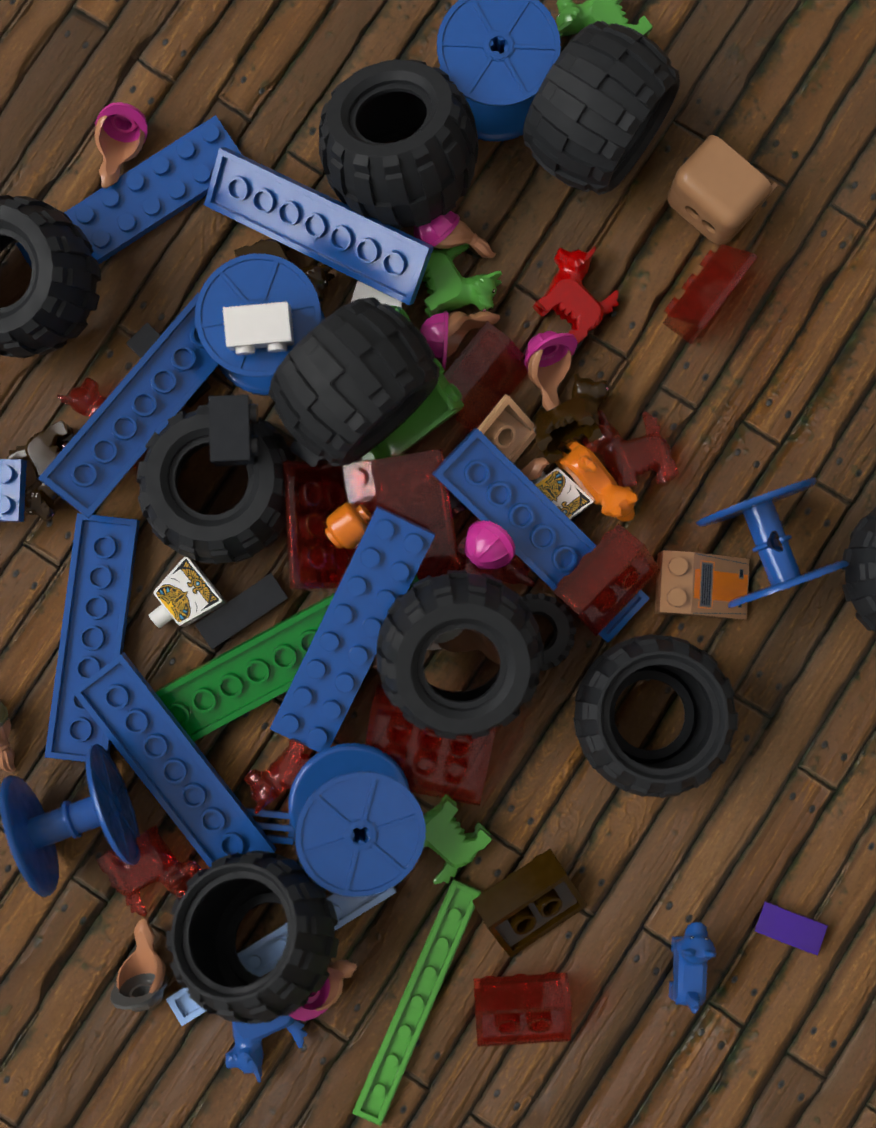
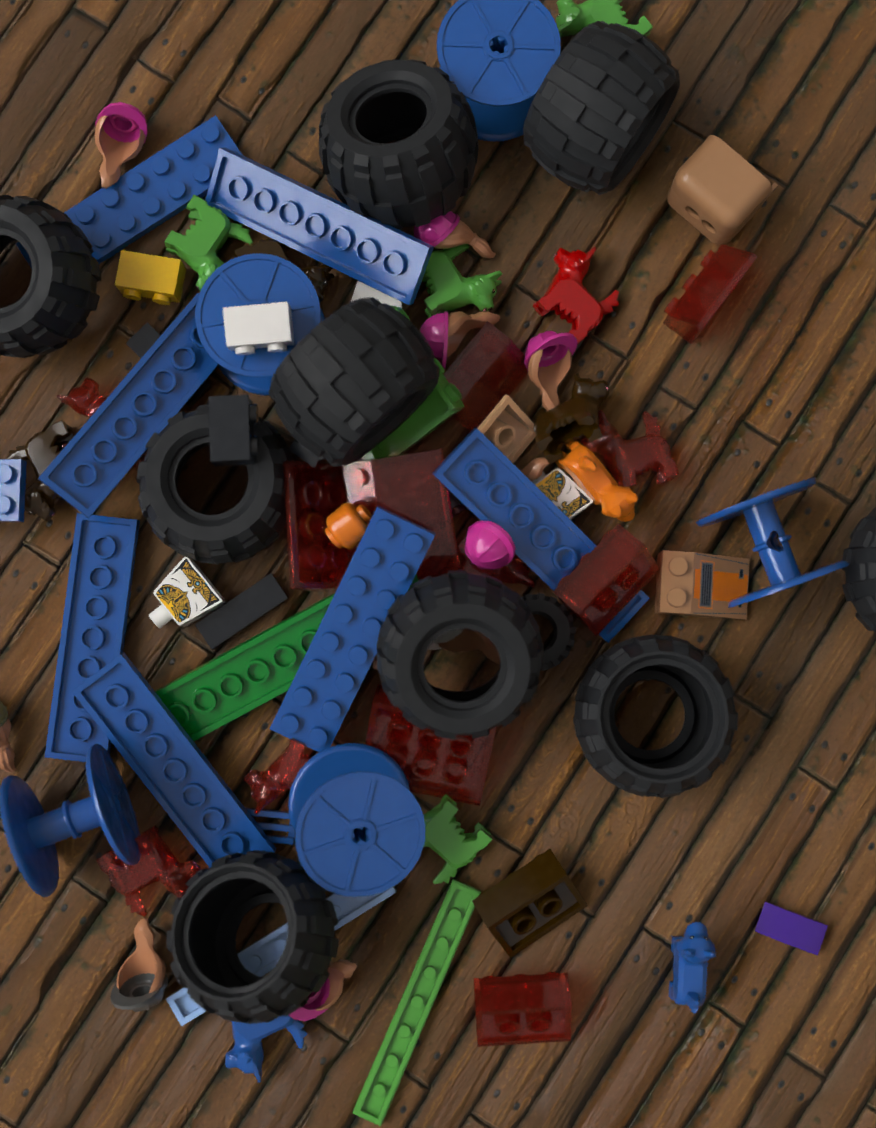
none -> yellow brick [115,250,186,305]
none -> bright green animal [165,195,253,291]

